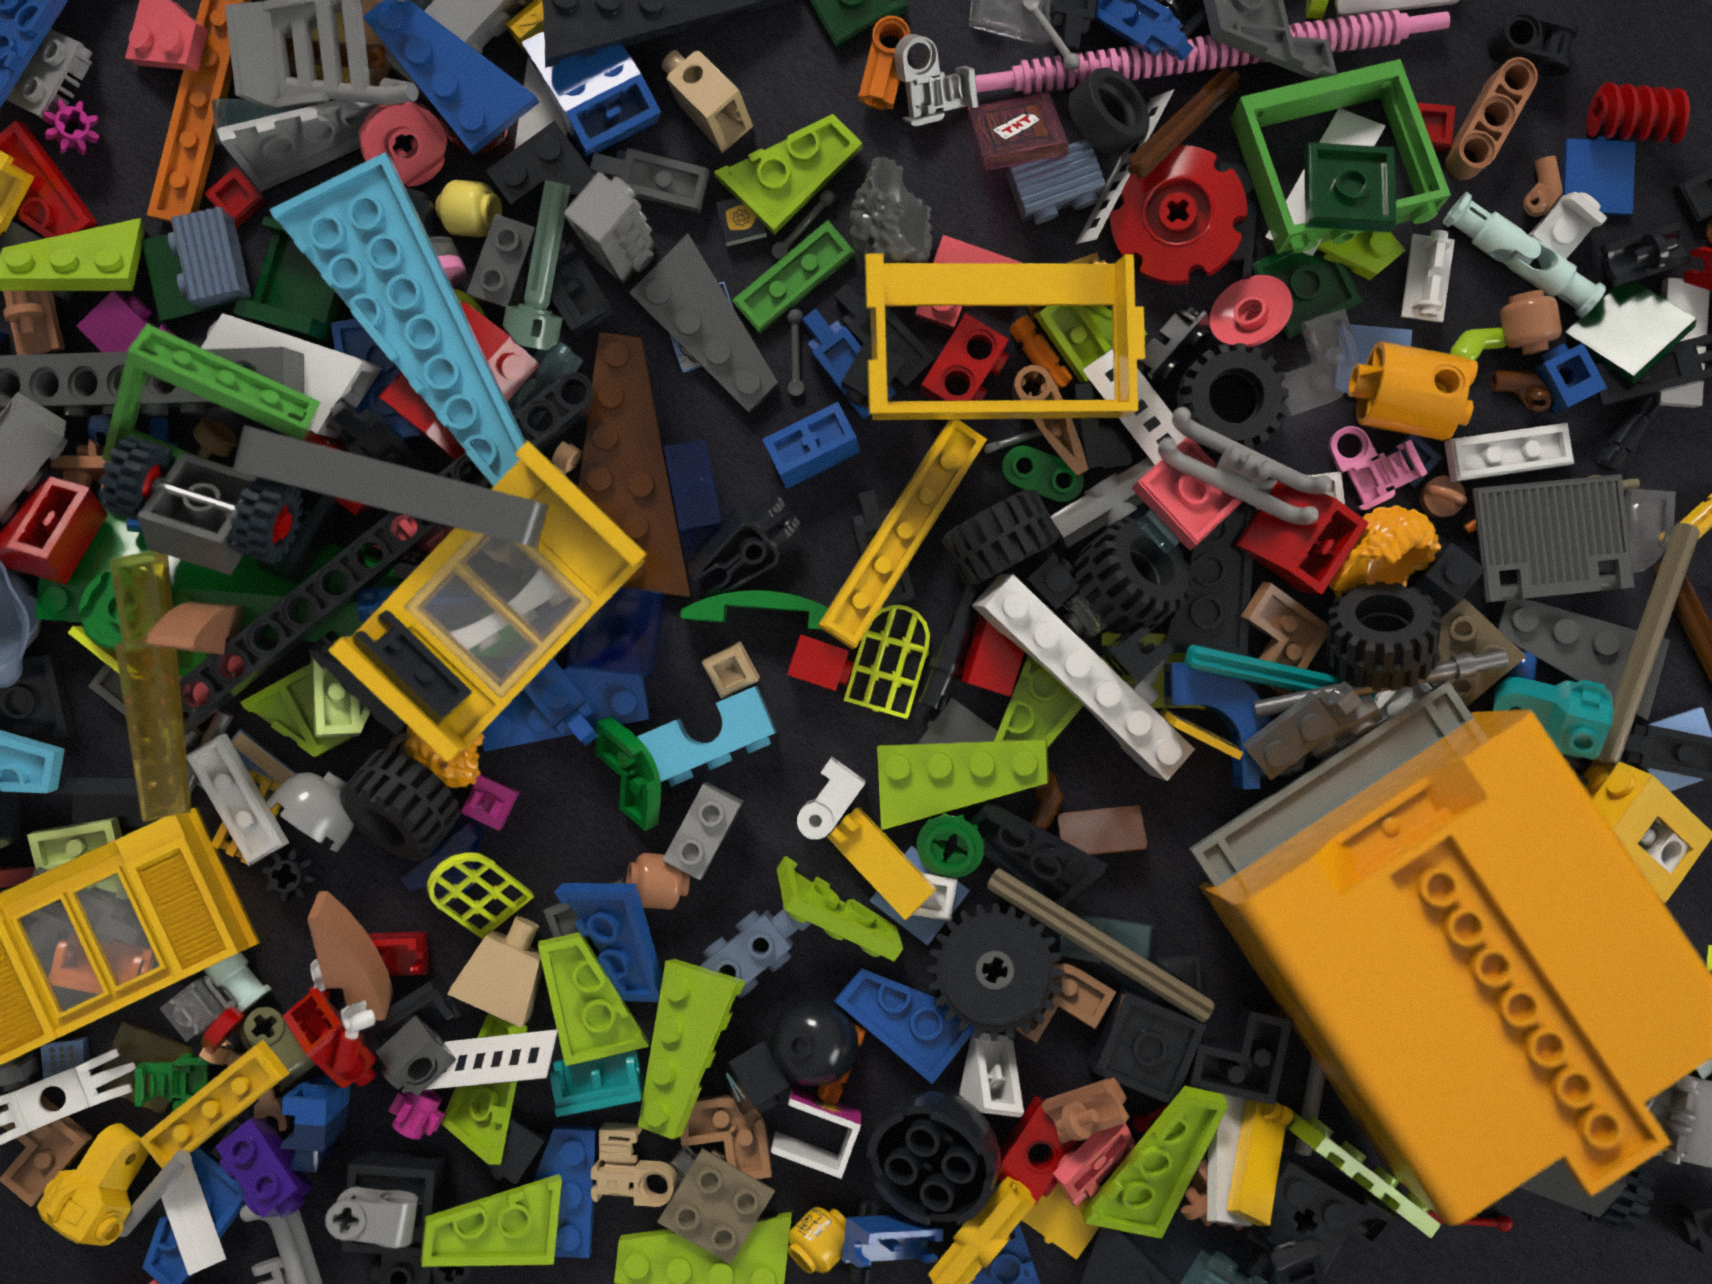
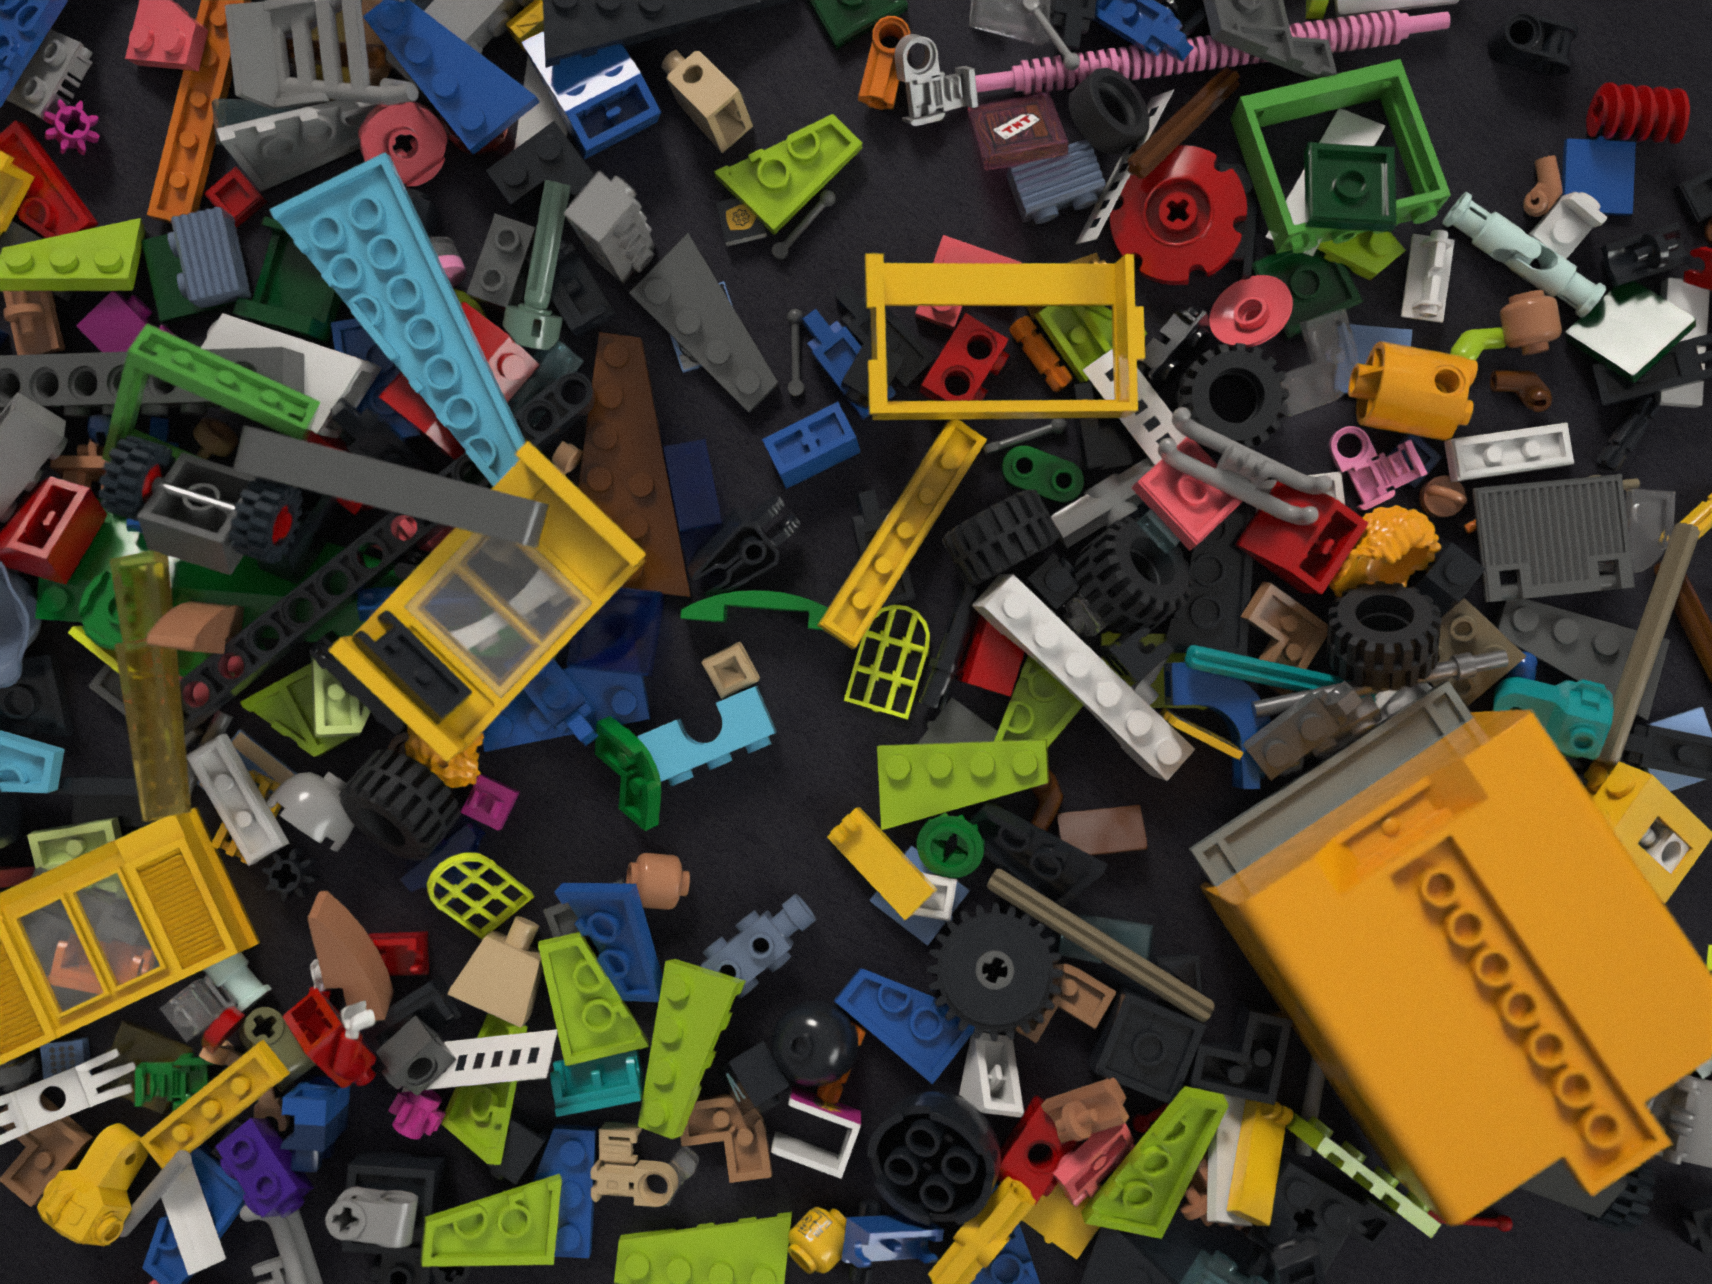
light yellow head [435,180,502,238] -> none
dark grey hinge [590,148,710,213] -> none
dark tan hinge [657,1148,775,1264] -> none
light grey brick [662,781,744,880] -> none
bright green tile [732,220,855,335] -> none
lime wing [777,856,903,961] -> none
red brick [787,634,854,691] -> none
white leg [797,756,866,839] -> none
dark grey piece [849,157,933,264] -> none
medium nougat piece [1011,365,1089,476] -> none
red tile [1417,102,1456,152] -> none
nougat beam [1445,57,1538,180] -> none
blue brick [1534,343,1607,414] -> none

